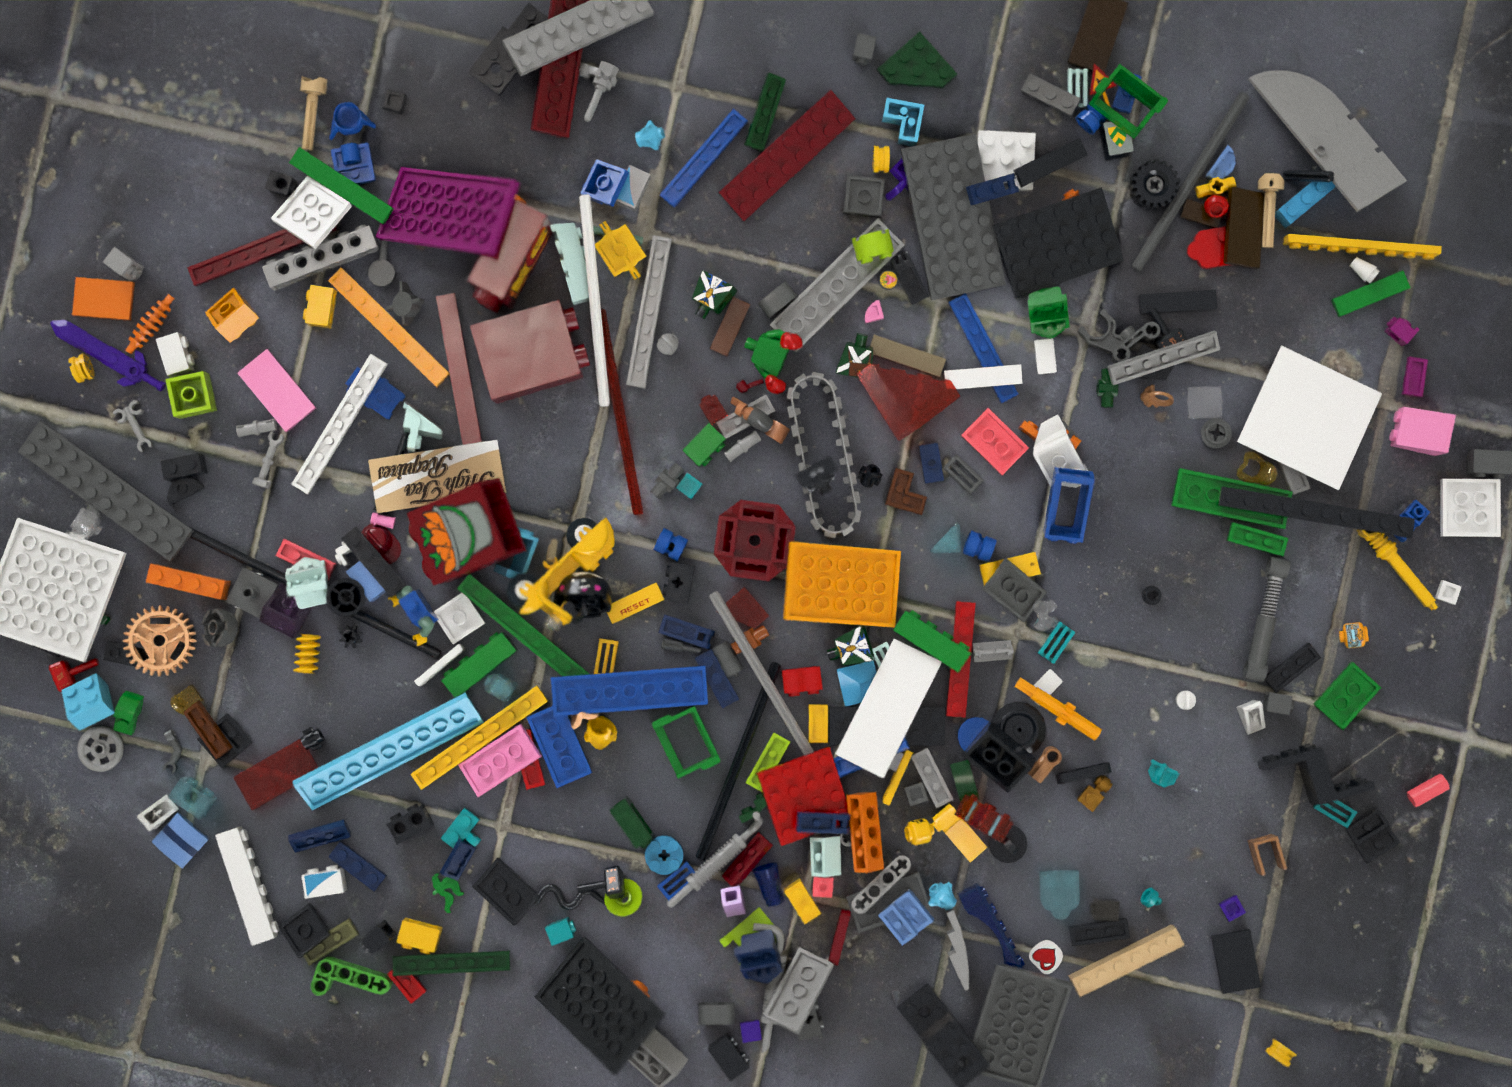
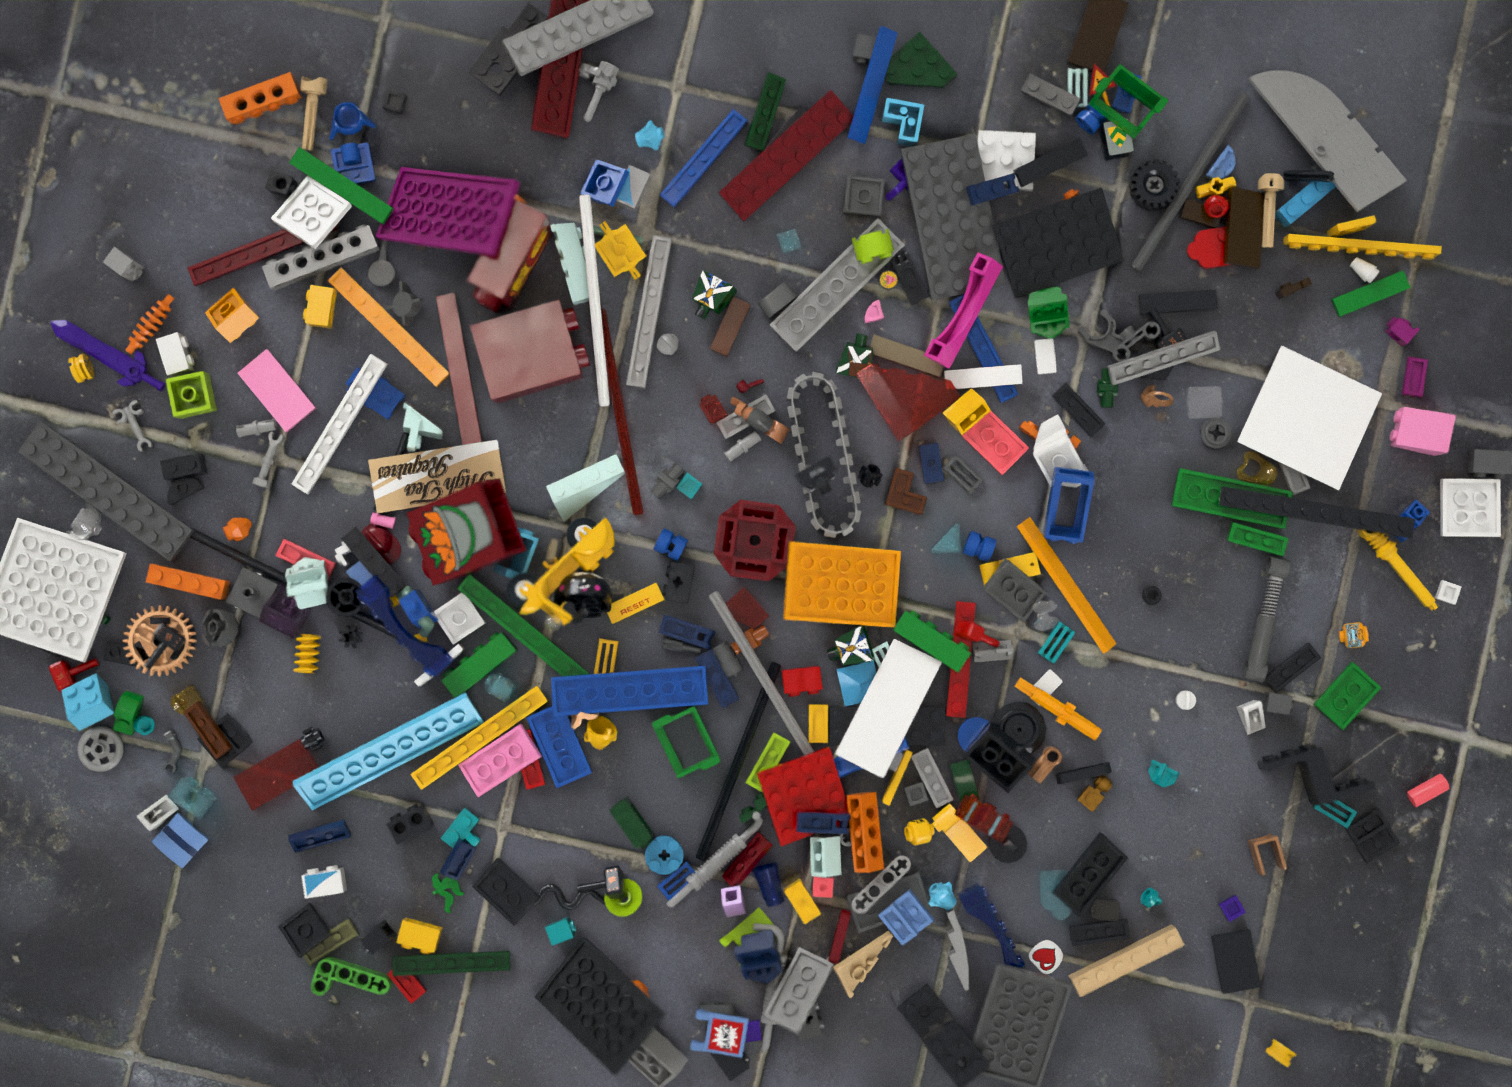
orange tile [72,277,135,321] -> none
white brick [215,826,279,946] -> none
dark blue plate [328,841,387,892] -> none
green brick [682,423,726,468] -> none
green torso [744,329,803,394] -> none
yellow wheel [873,146,890,173] -> none
none -> teal tile [134,715,155,735]
none -> black piece [143,623,186,670]
none -> orange brick [219,72,302,125]
none -> orange rock [222,518,252,541]
none -> clear blue arch [356,575,454,678]
none -> light aqua wedge [546,454,625,522]
none -> flag [690,1009,749,1058]
none -> clear light blue plate [777,229,801,254]
none -> tan wing [833,930,893,998]
none -> blue tile [847,26,898,144]
none -> dark pink arch [924,252,1003,369]
none -> yellow brick [943,388,991,435]
none -> red piece [954,620,1000,648]
none -> light orange tile [1017,517,1117,654]
none -> black tile [1052,383,1105,437]
none -> black plate [1052,832,1128,918]
none -> dark brown plate [1276,277,1312,300]
none -> yellow tile [1326,215,1376,237]

